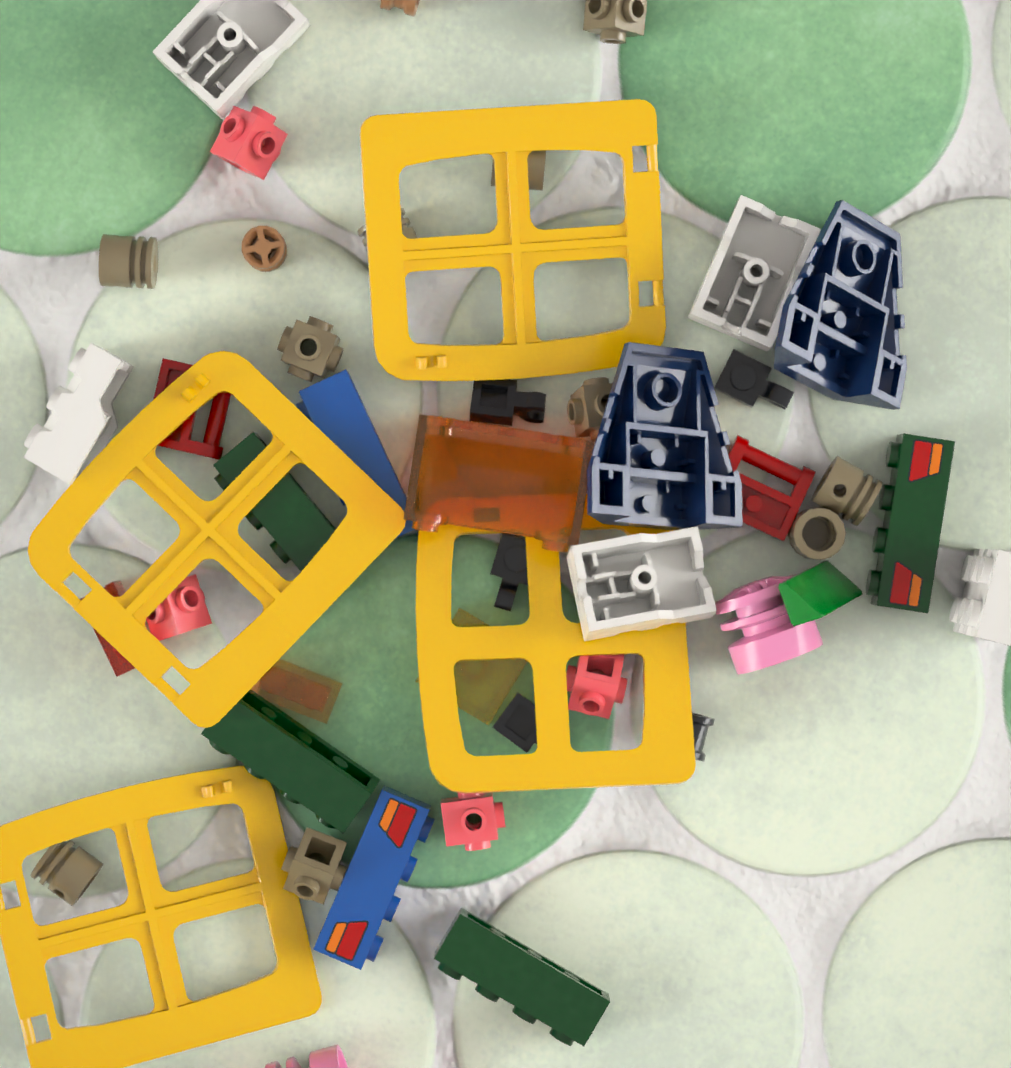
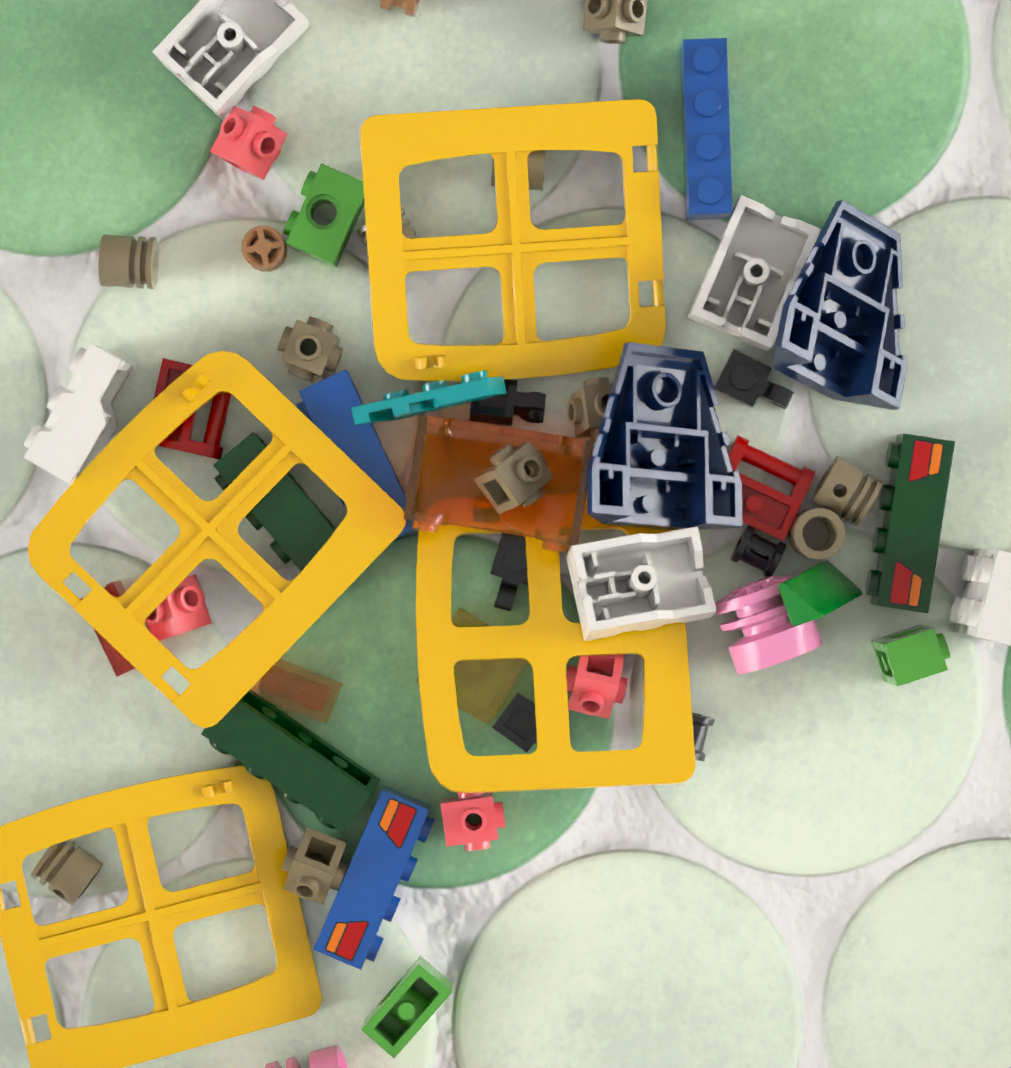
dark green brick [434,908,610,1047] -> none
none -> bright green brick [283,163,364,268]
none -> teal wing [351,370,507,425]
none -> bright green brick [361,955,453,1058]
none -> dark tan brick [474,441,554,514]
none -> blue brick [680,38,733,220]
none -> black bush [730,526,787,577]
none -> bright green brick [871,625,950,687]

